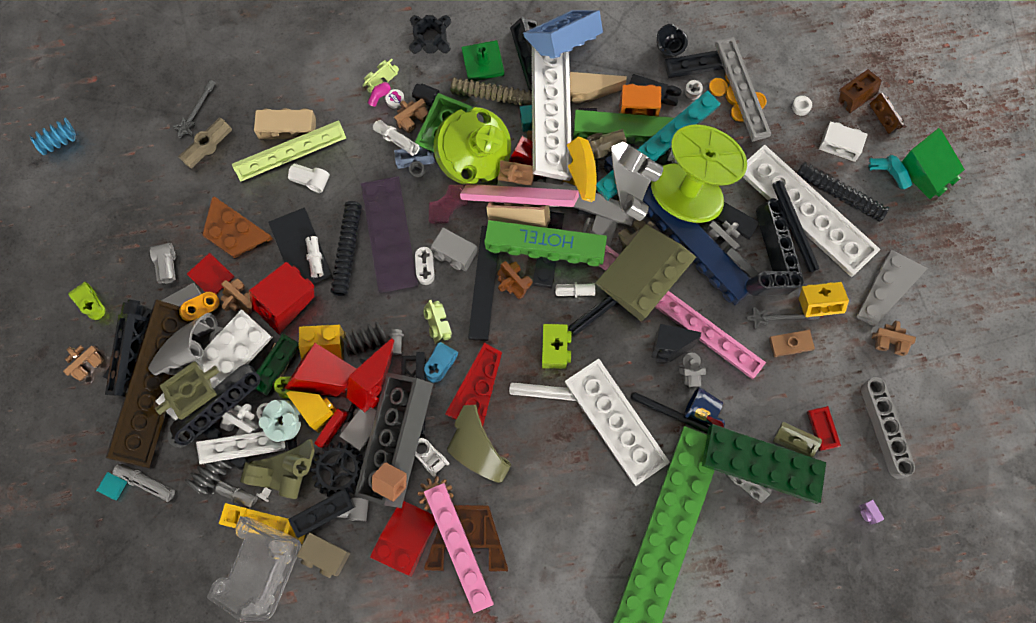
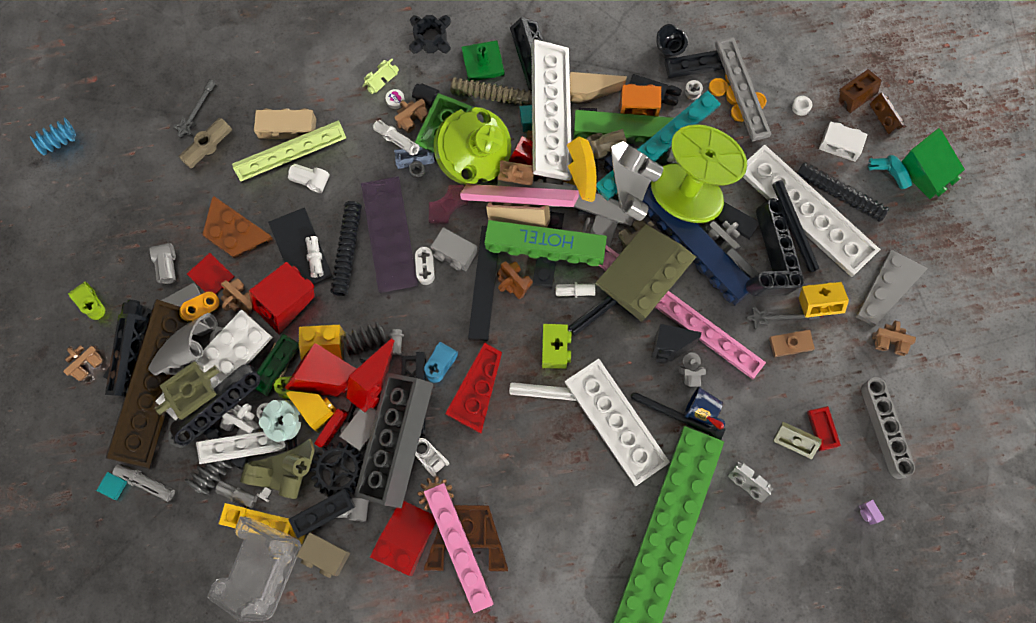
dark pink arm [367,82,391,107] -> none
nougat panel [372,463,407,502] -> none
yellowish green hinge [423,300,452,344] -> none
olive panel [447,405,511,483] -> none
medium blue slope [523,10,603,58] -> none
dark green plate [702,424,826,504] -> none

